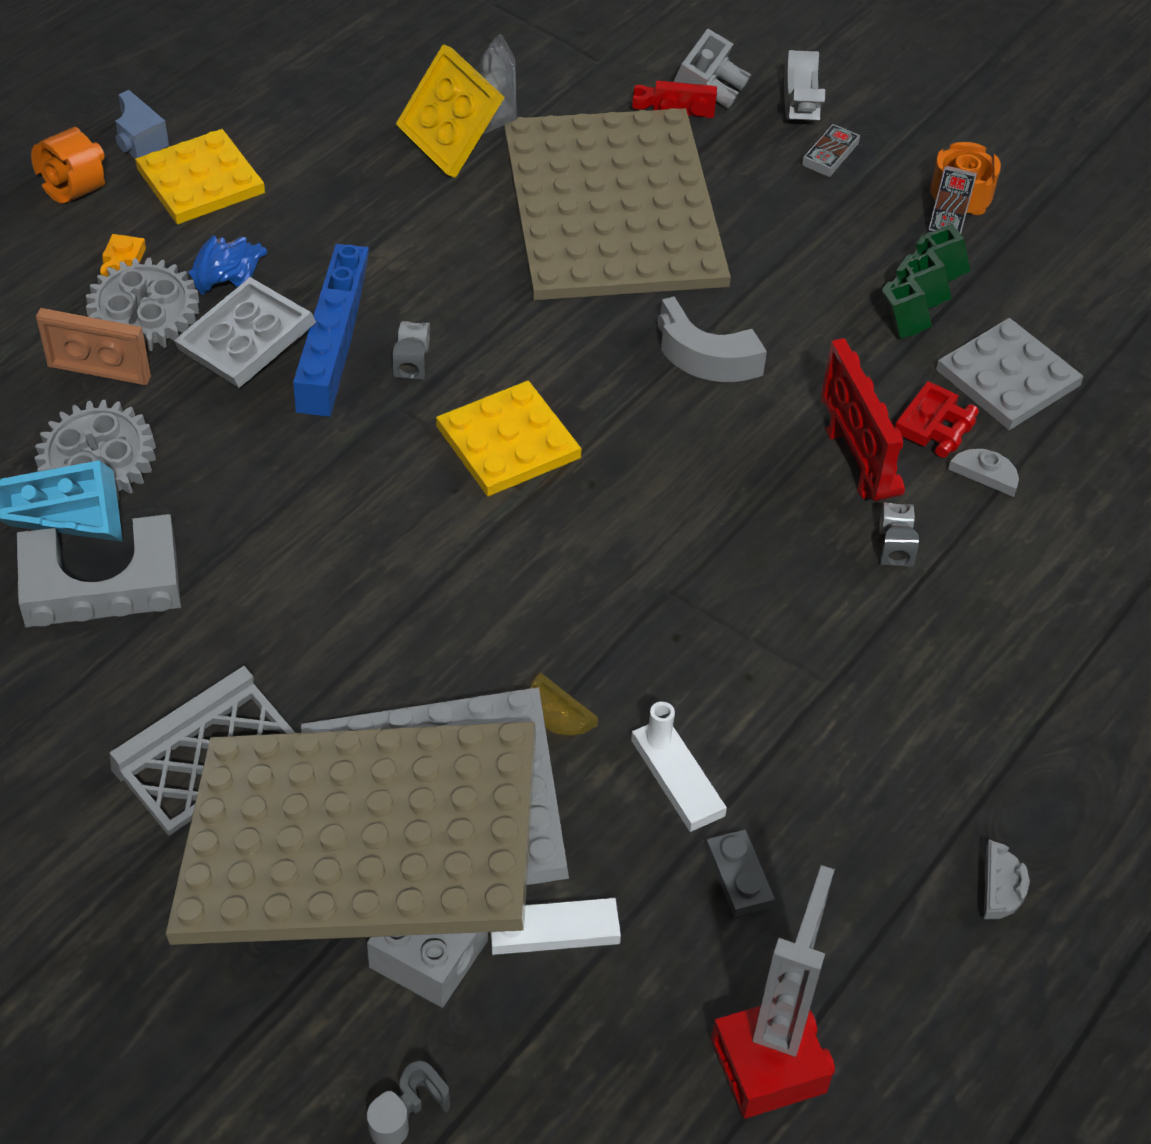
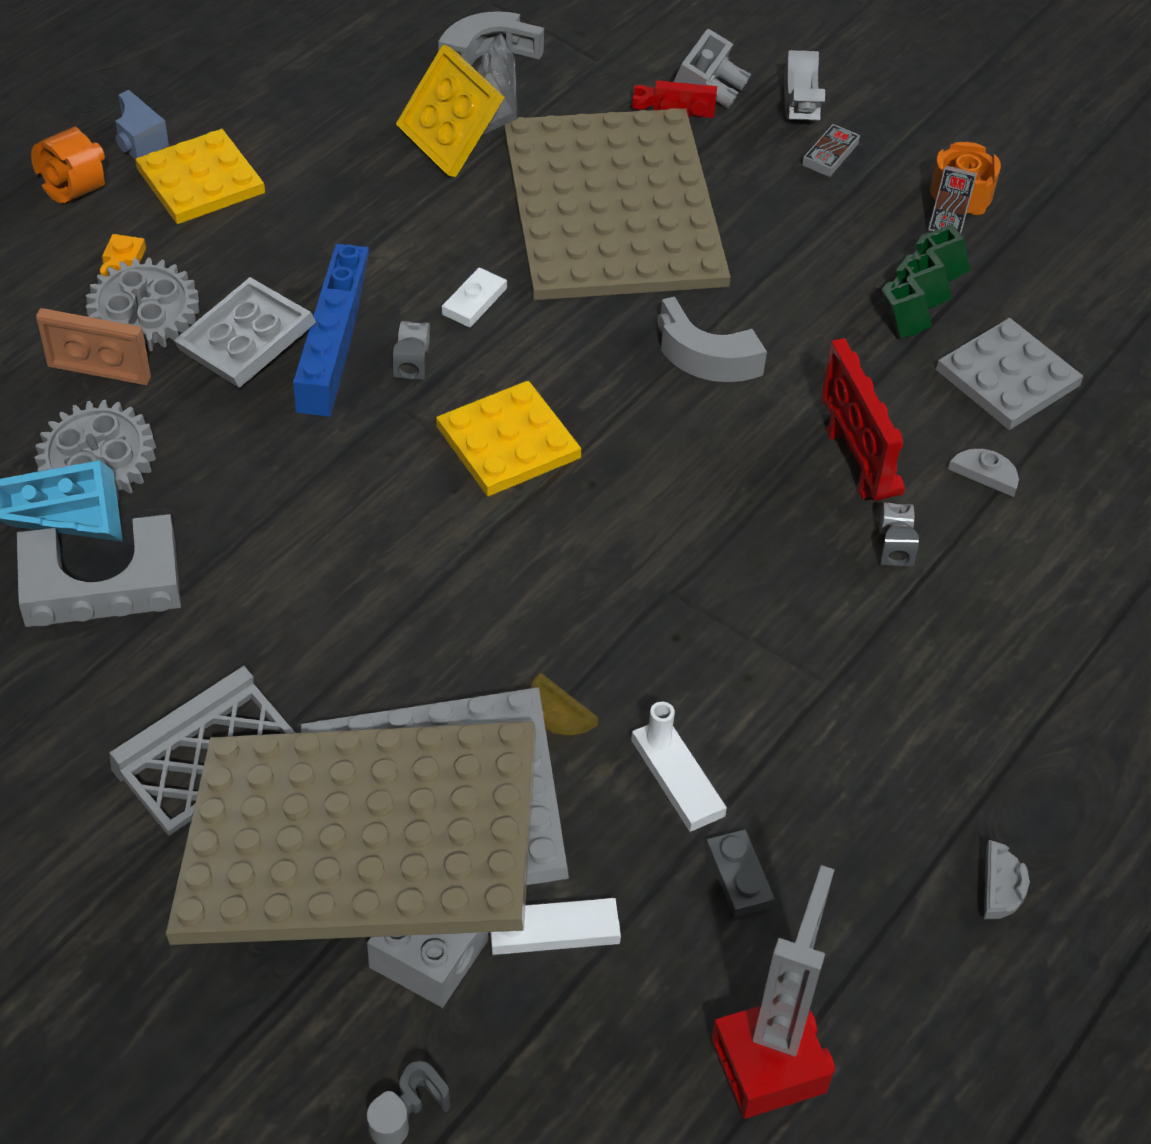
blue hair [188,235,267,295] -> none
red plate [895,381,979,458] -> none
none -> light grey arch [438,12,544,66]
none -> white plate [442,268,507,327]

